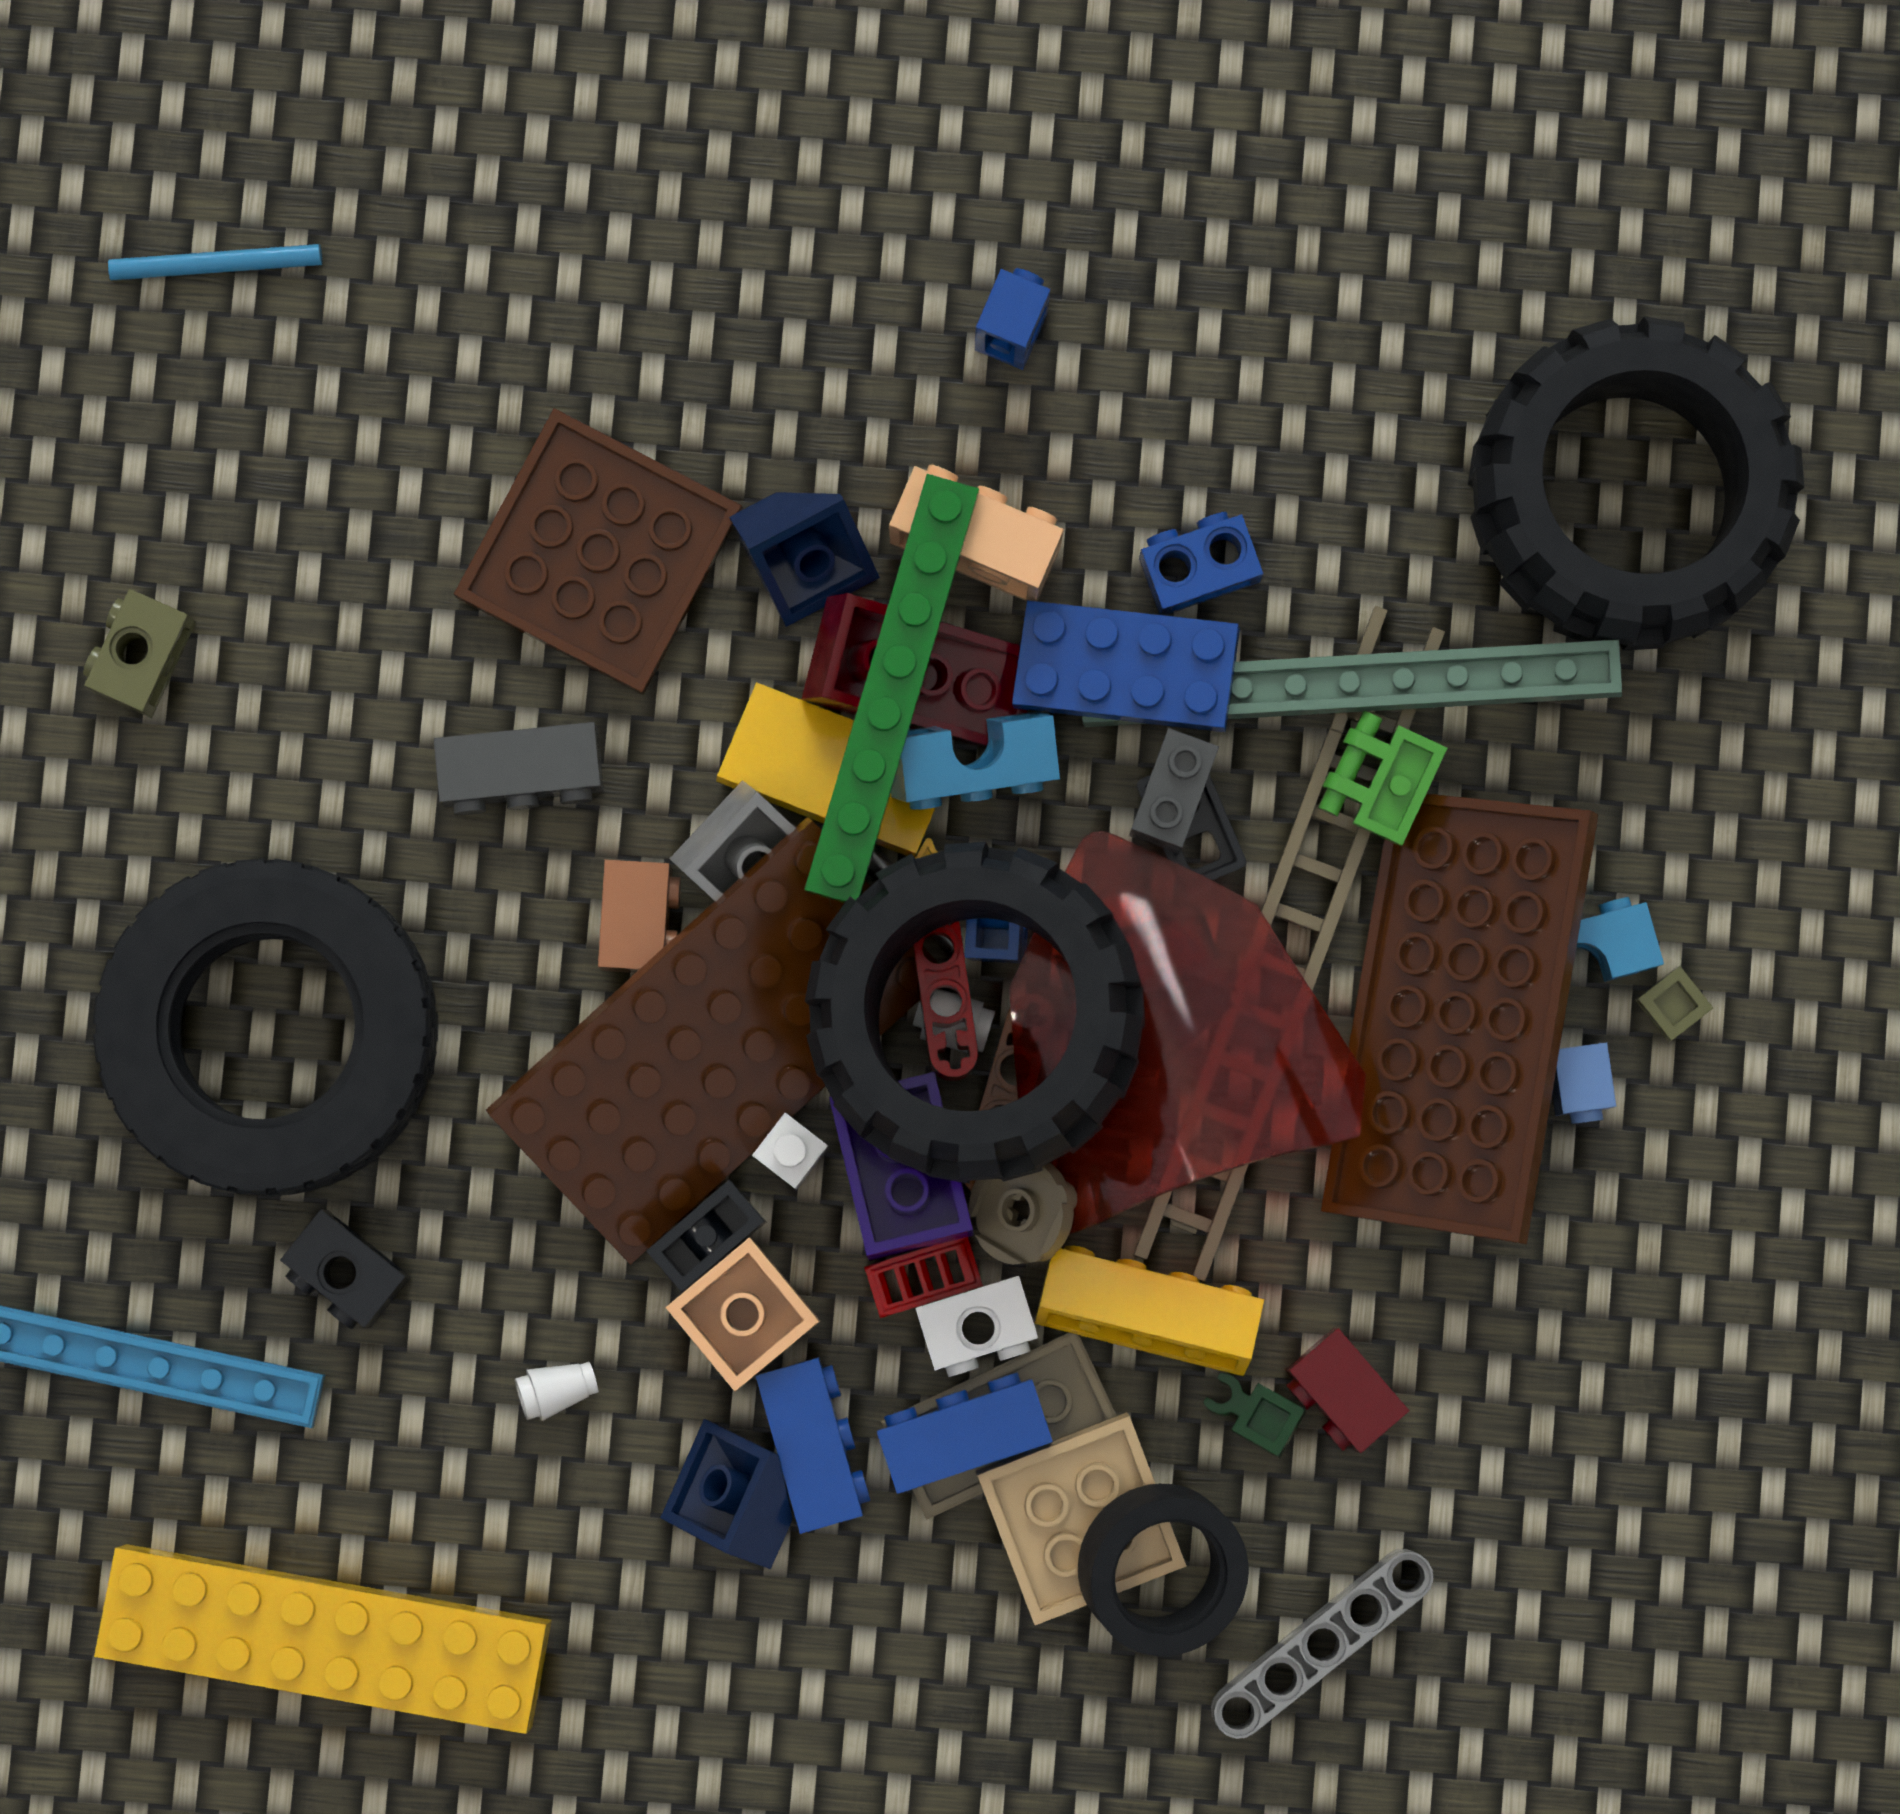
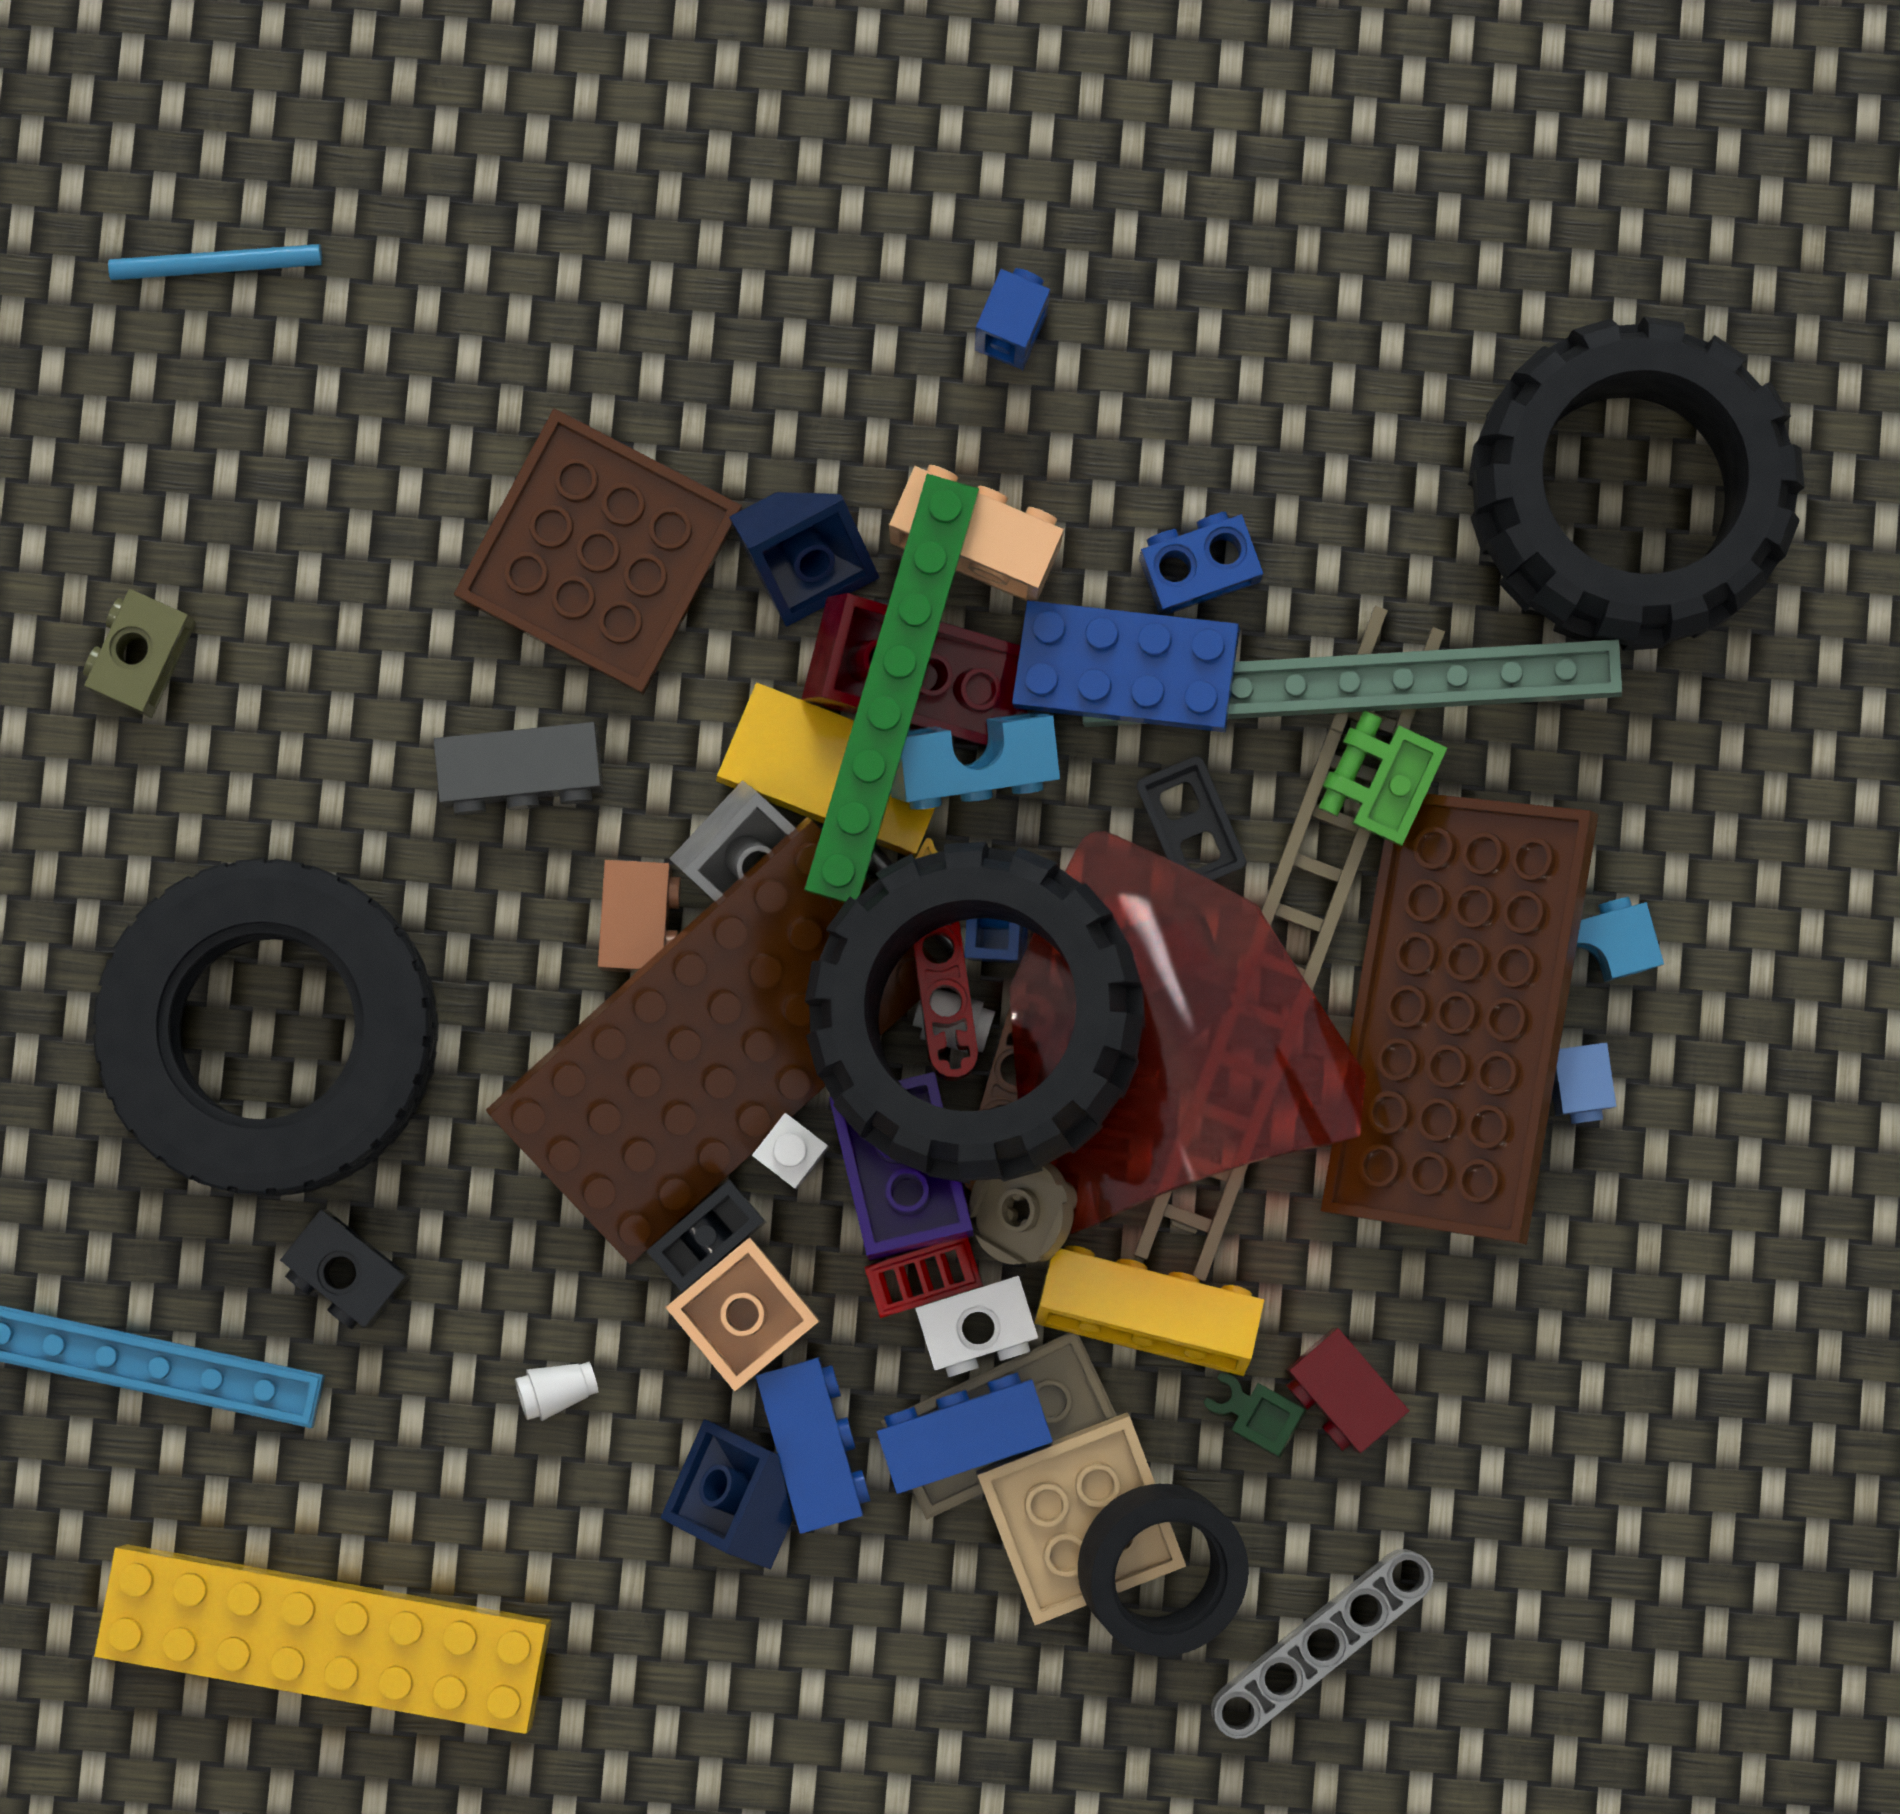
dark grey brick [1129,728,1219,854] -> none
olive plate [1635,966,1713,1042] -> none

